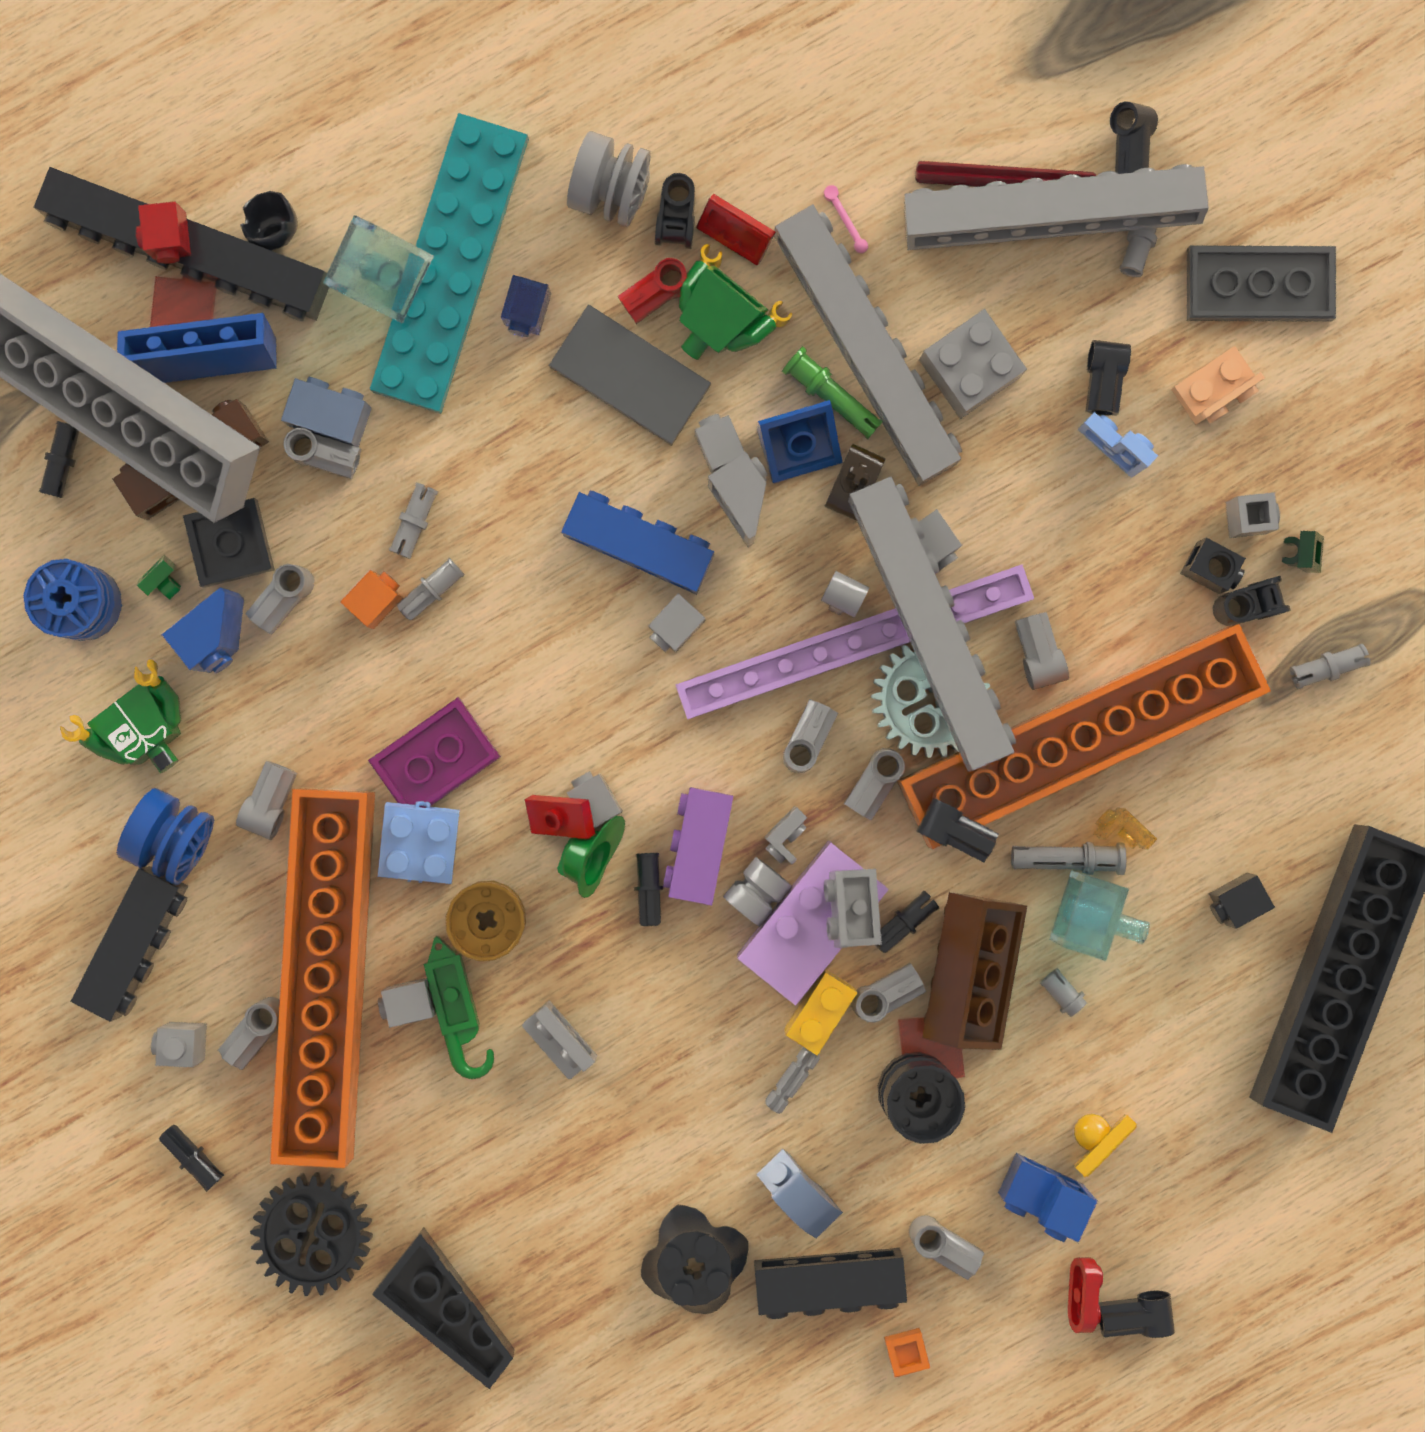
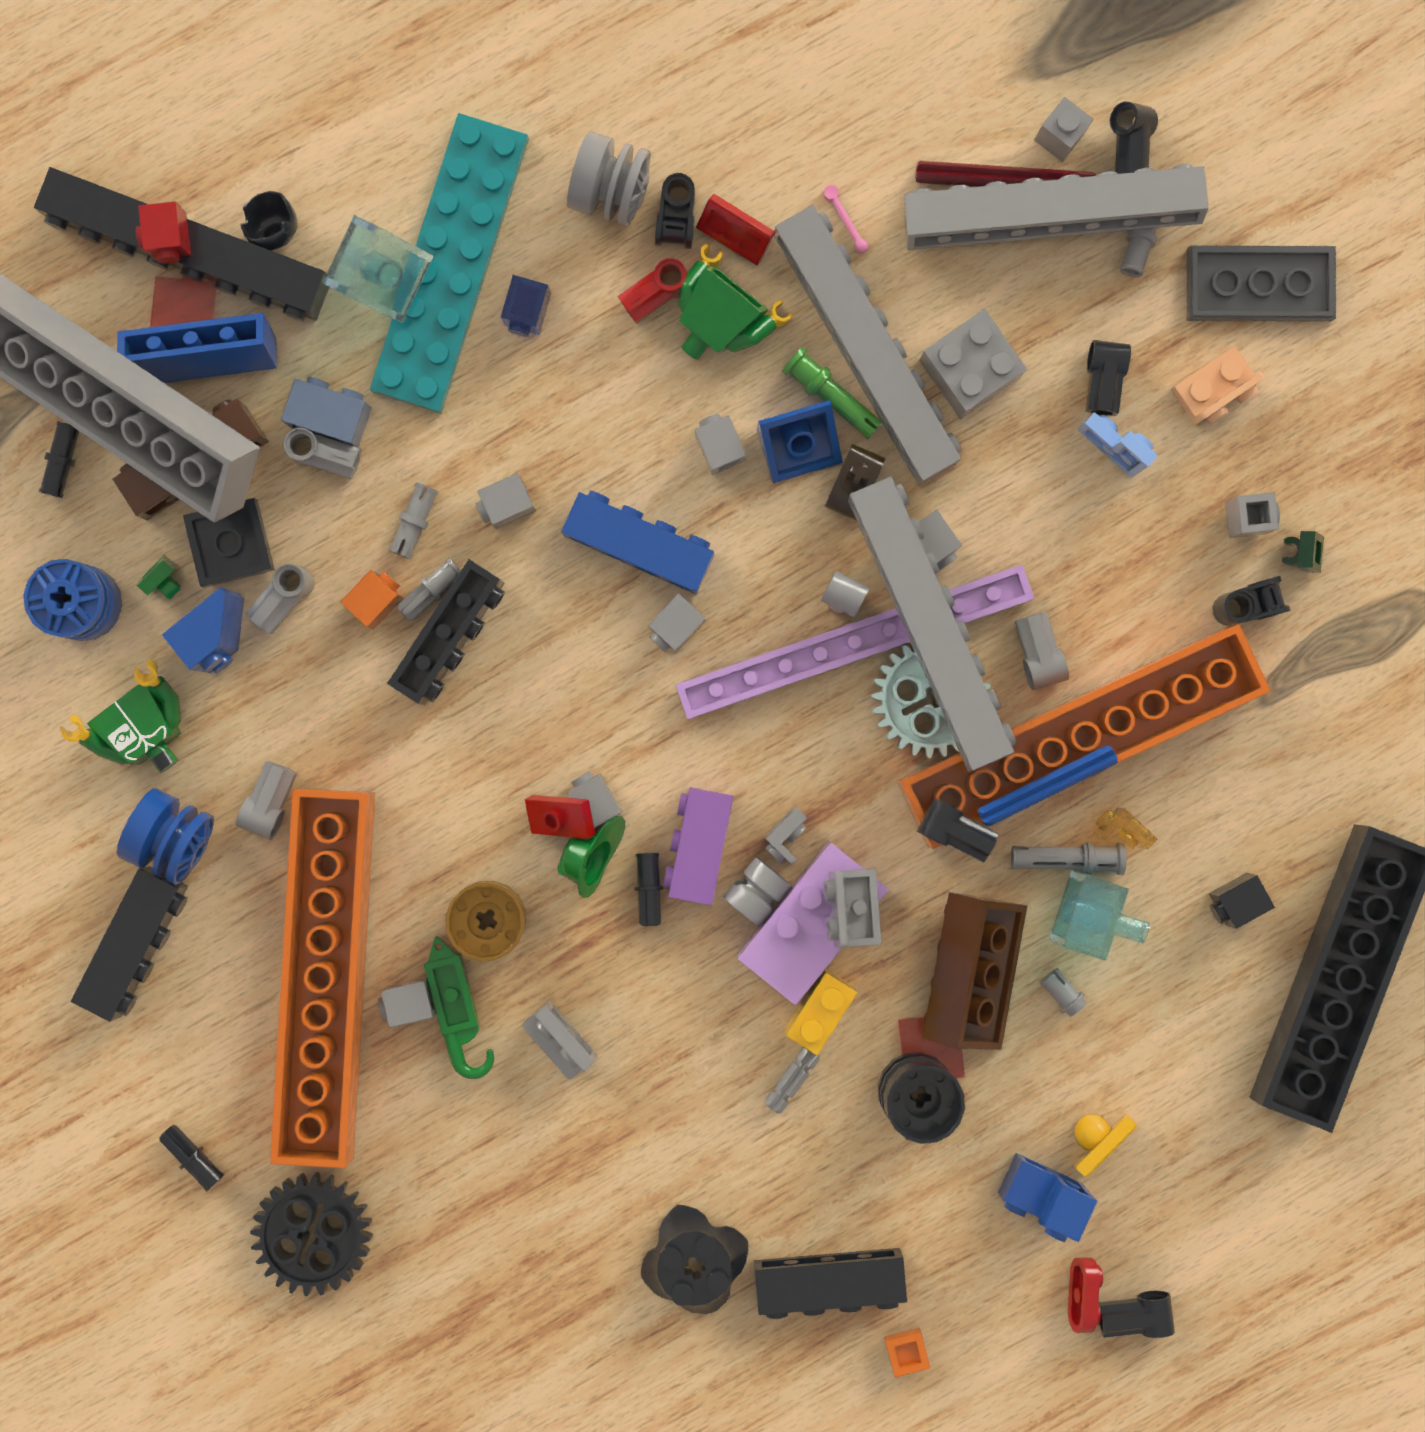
light grey brick [151,1022,207,1067] -> none
light grey piece [218,997,280,1070] -> none
magenta tile [368,697,501,808] -> none
black wedge [372,1227,515,1389] -> none
light blue plate [377,801,460,884] -> none
dark grey tile [549,304,711,446] -> none
light grey slope [708,452,768,547] -> none
sand blue brick [756,1149,843,1238] -> none
light grey piece [783,699,838,774] -> none
light grey piece [844,748,905,820] -> none
light grey piece [851,963,926,1023] -> none
black axle [875,891,939,953] -> none
light grey piece [909,1215,984,1280] -> none
black brick [1180,537,1246,594] -> none
light grey pin [1290,644,1371,689] -> none
none -> black brick [387,559,505,705]
none -> light grey brick [476,473,536,529]
none -> blue axle [978,746,1118,826]
none -> light grey brick [1034,97,1094,162]

